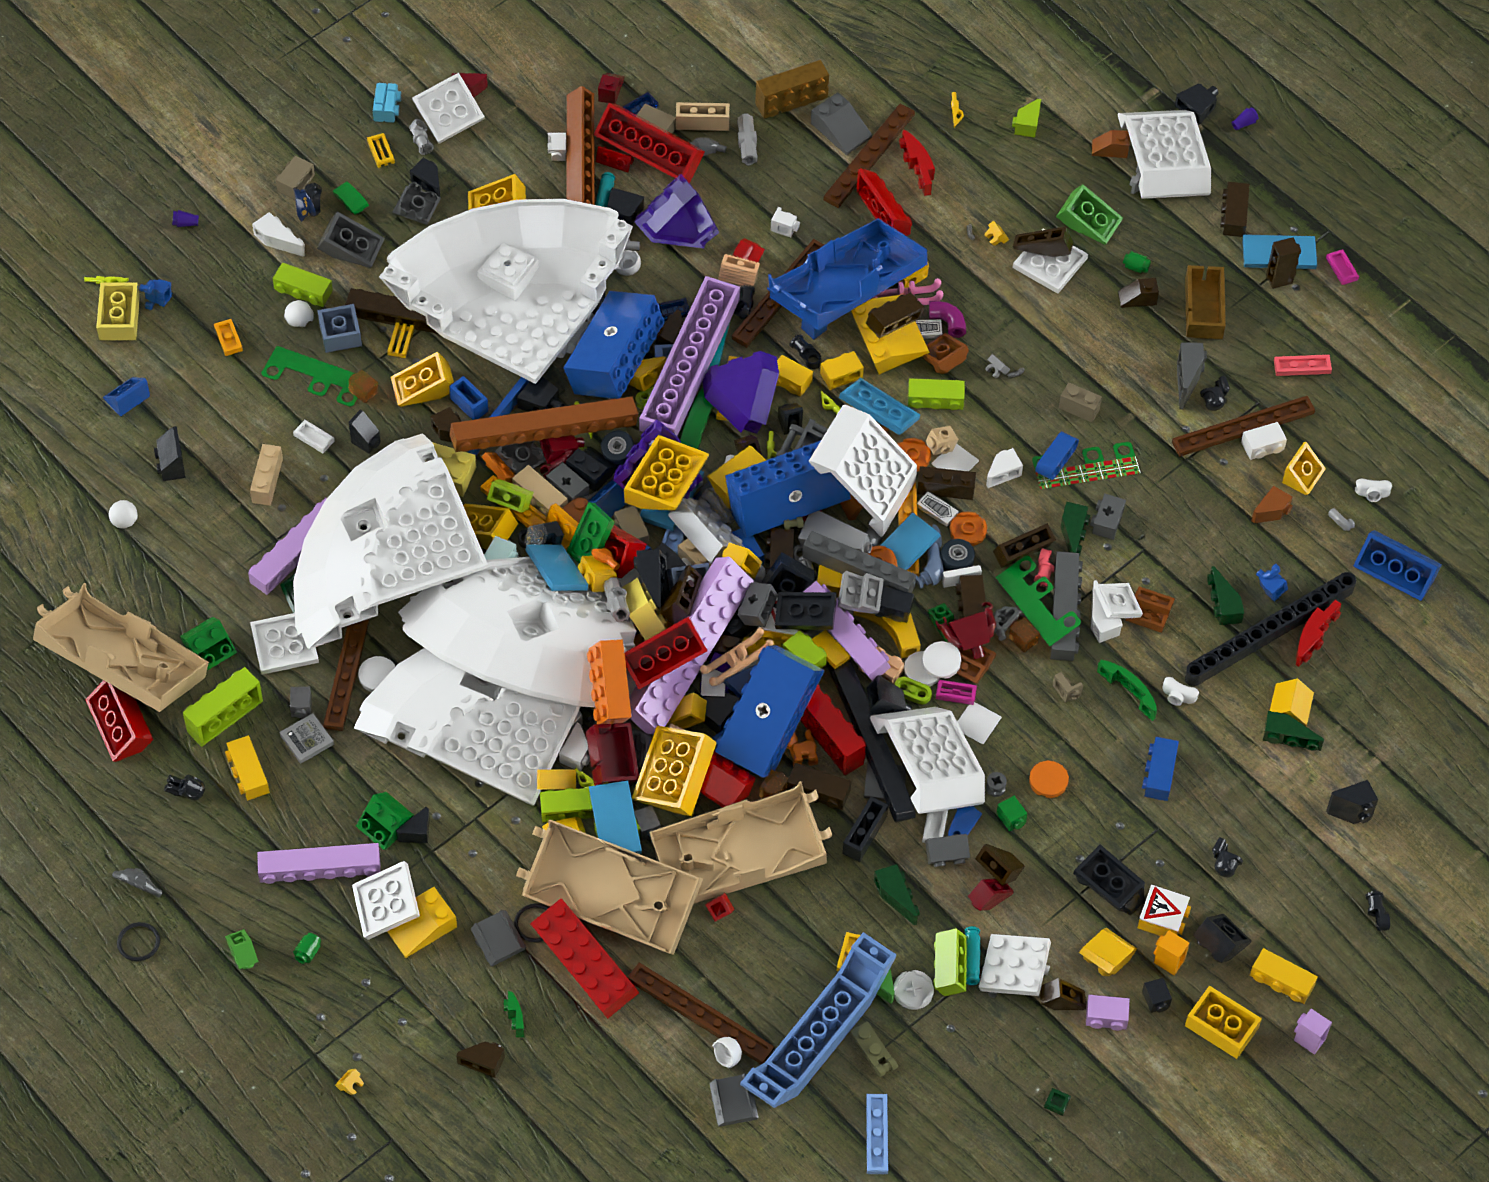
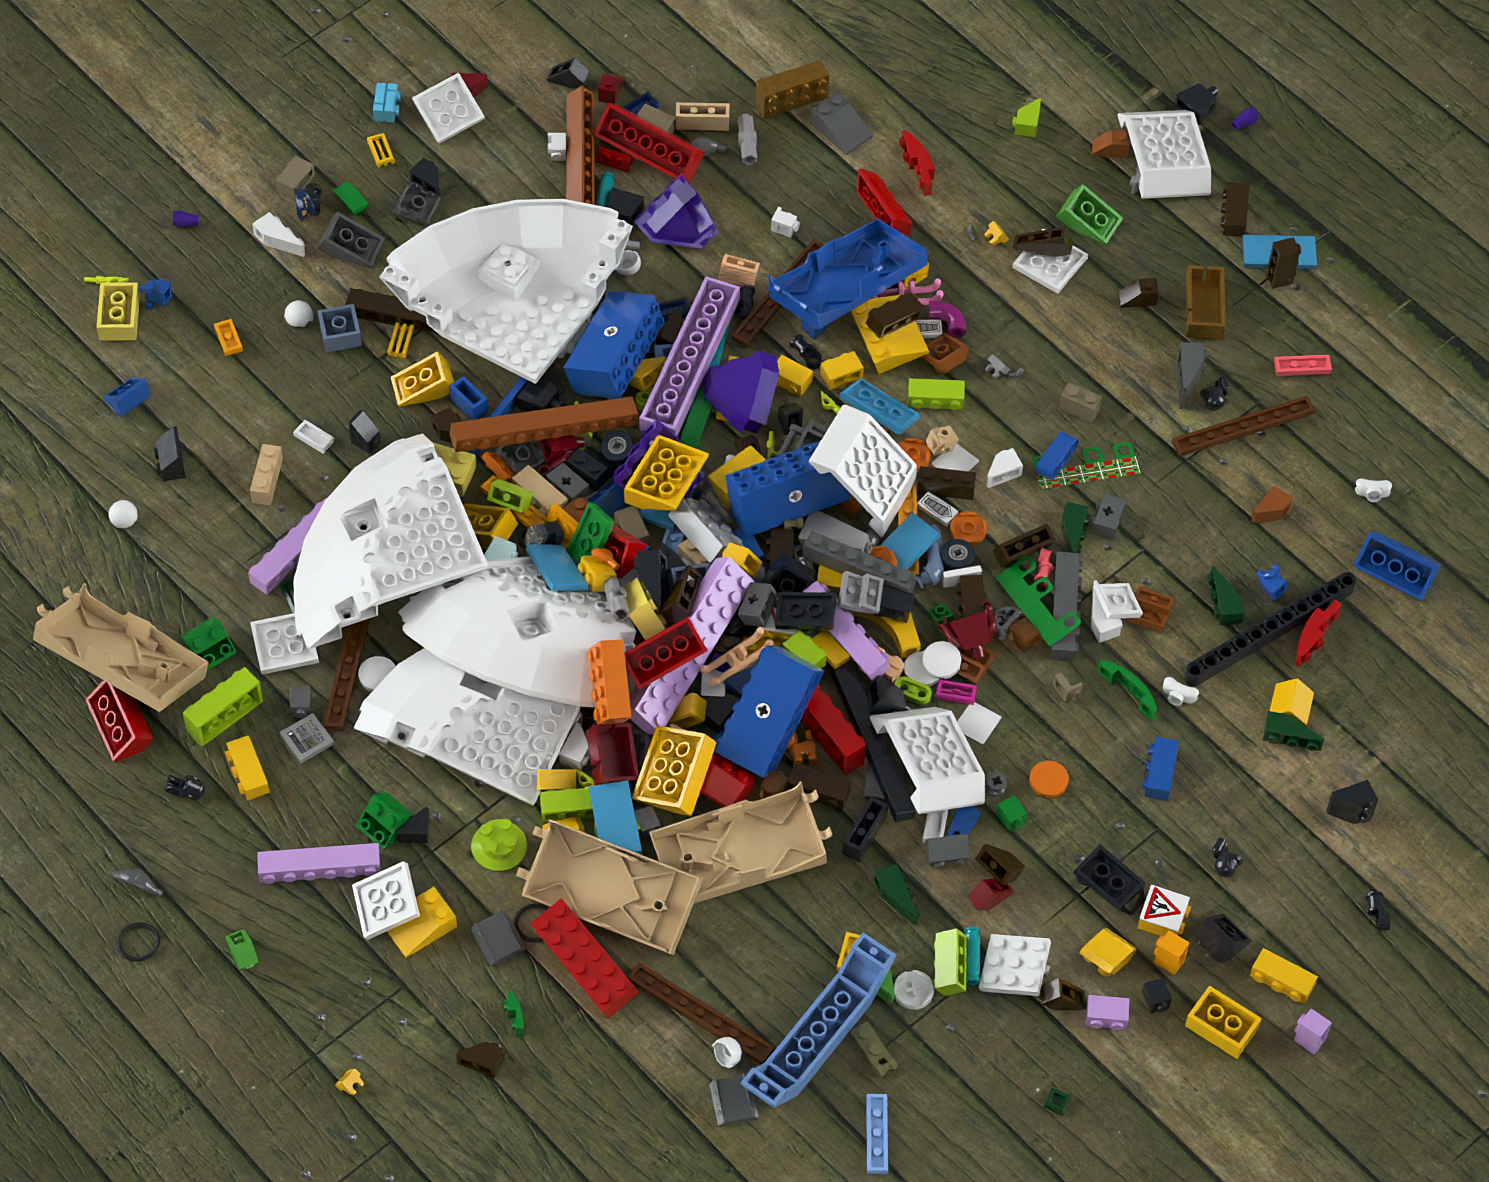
green piece [261,346,369,406] -> none
lime brick [273,262,333,307] -> none
green brick [293,933,321,964] -> none
clear orange brick [349,369,378,403] -> none
light grey connector [409,119,434,155] -> none
yellow slope [468,174,526,210] -> none
red slope [705,892,734,922] -> none
red slope [732,238,765,263] -> none
reddish brown plate [823,103,915,208] -> none
yellow hand [951,92,964,128] -> none
green brick [1123,251,1151,274] -> none
white brick [1241,422,1287,460] -> none
yellow slope [1282,442,1326,495] -> none
dark pink tile [1326,249,1359,285] -> none
light grey arm [1328,508,1355,531] -> none
none -> lime piece [471,819,527,871]
none -> black slope [546,57,589,88]

